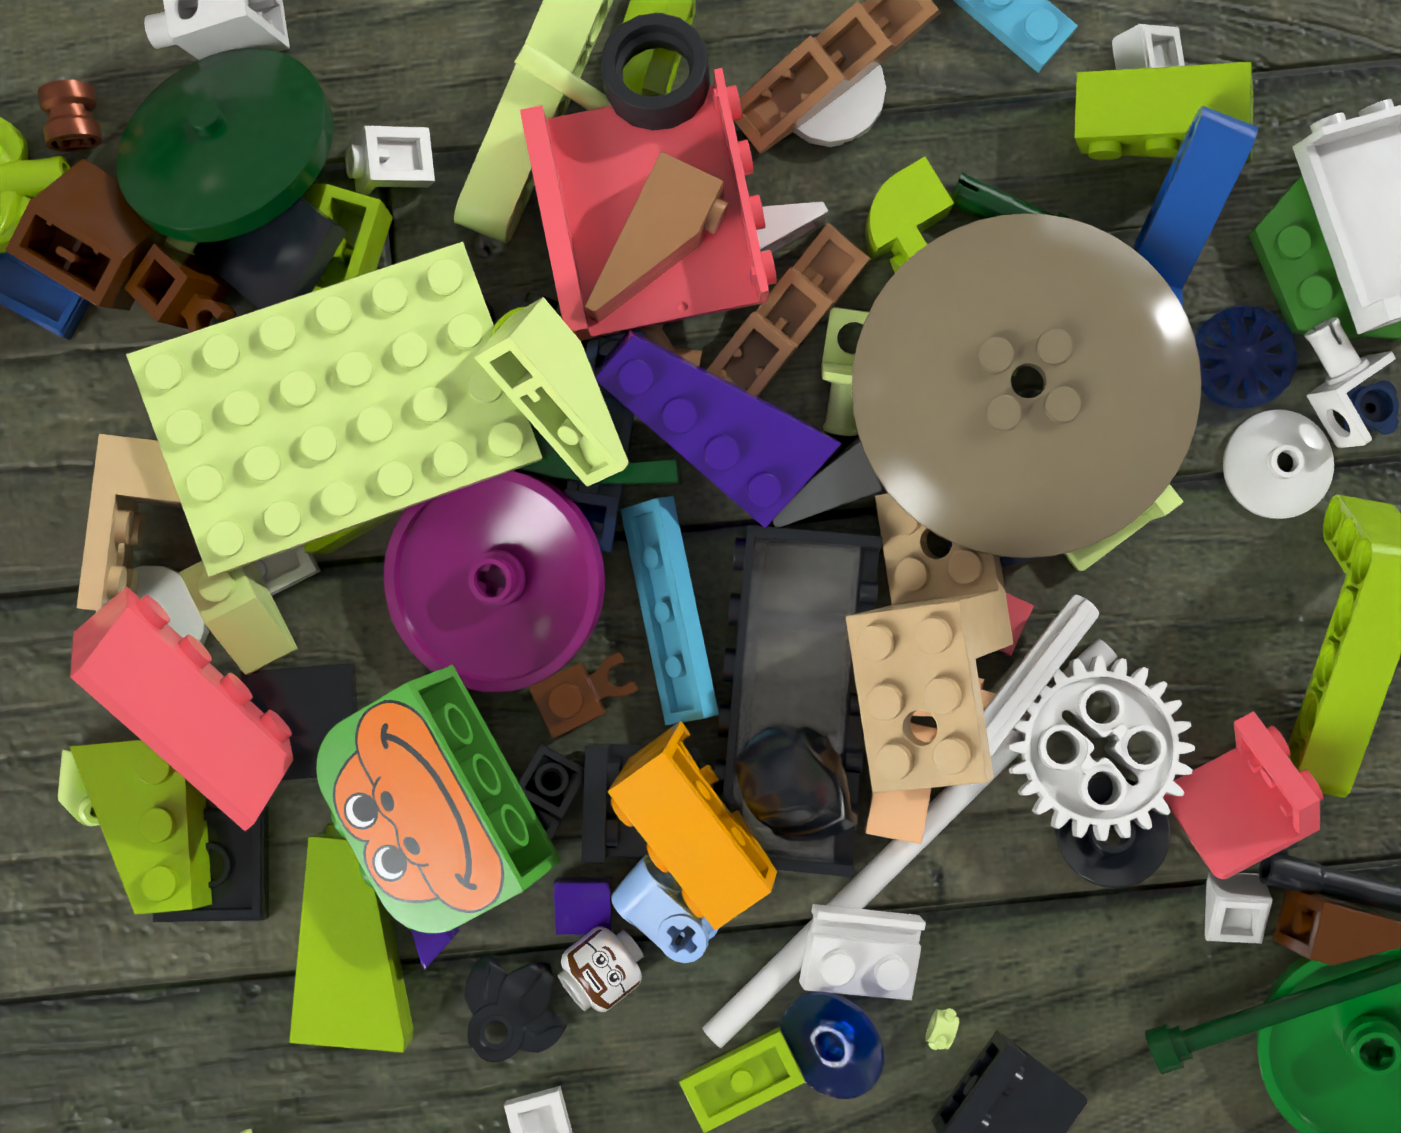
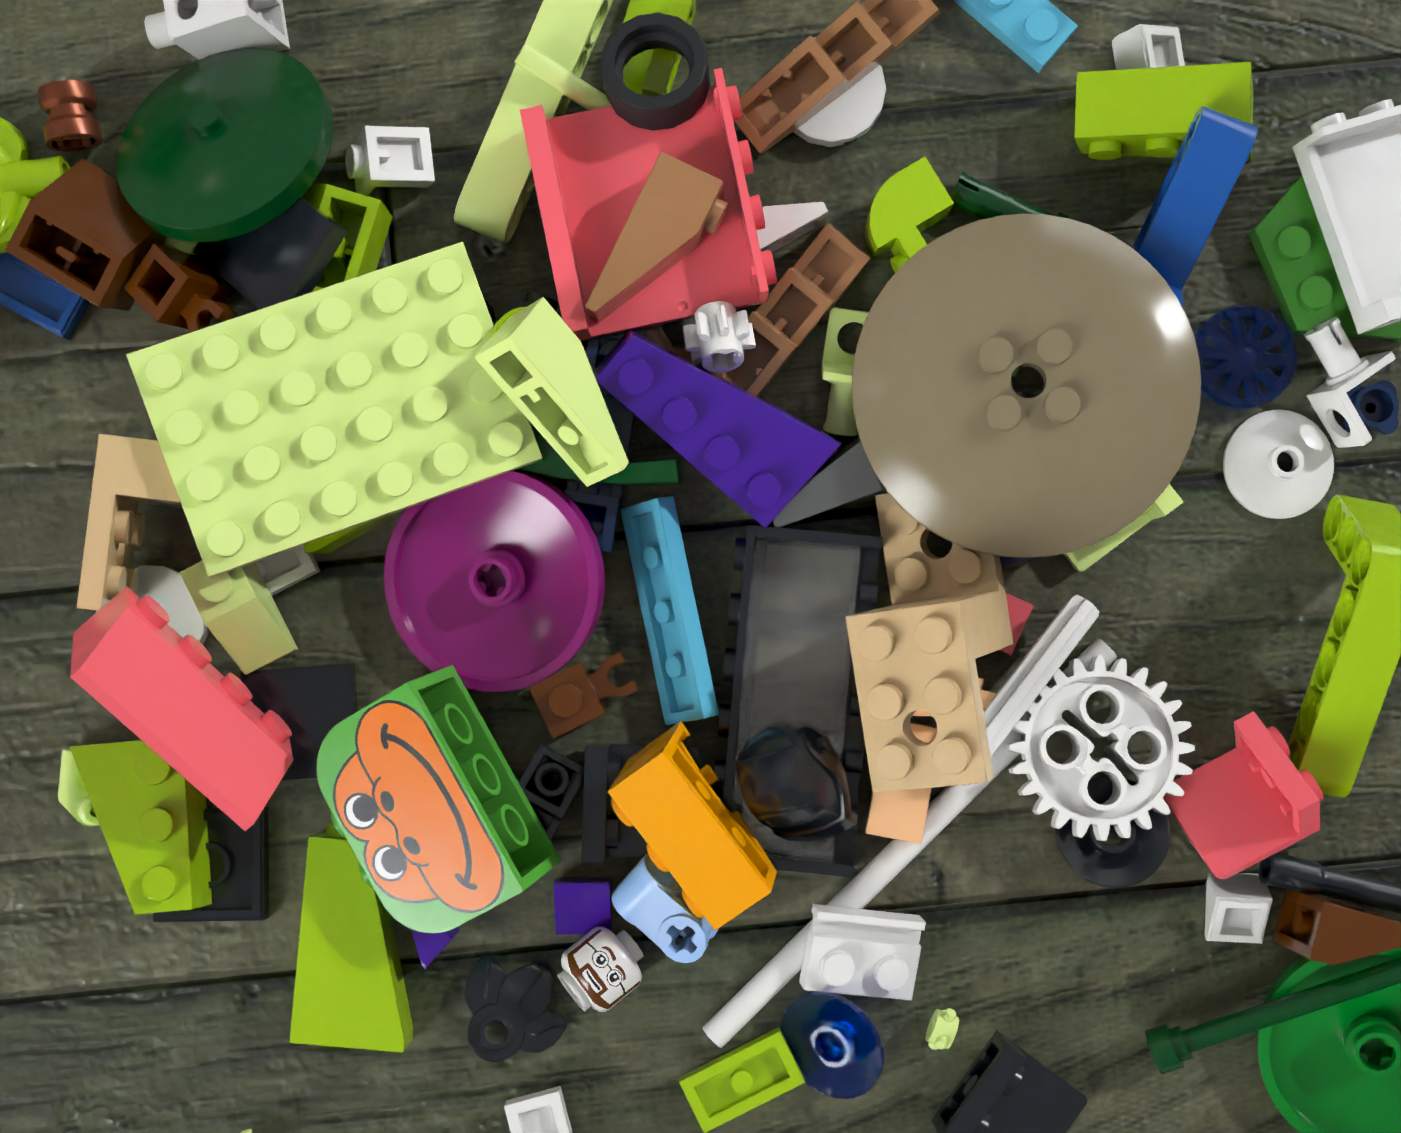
none -> white gear [683,301,756,373]

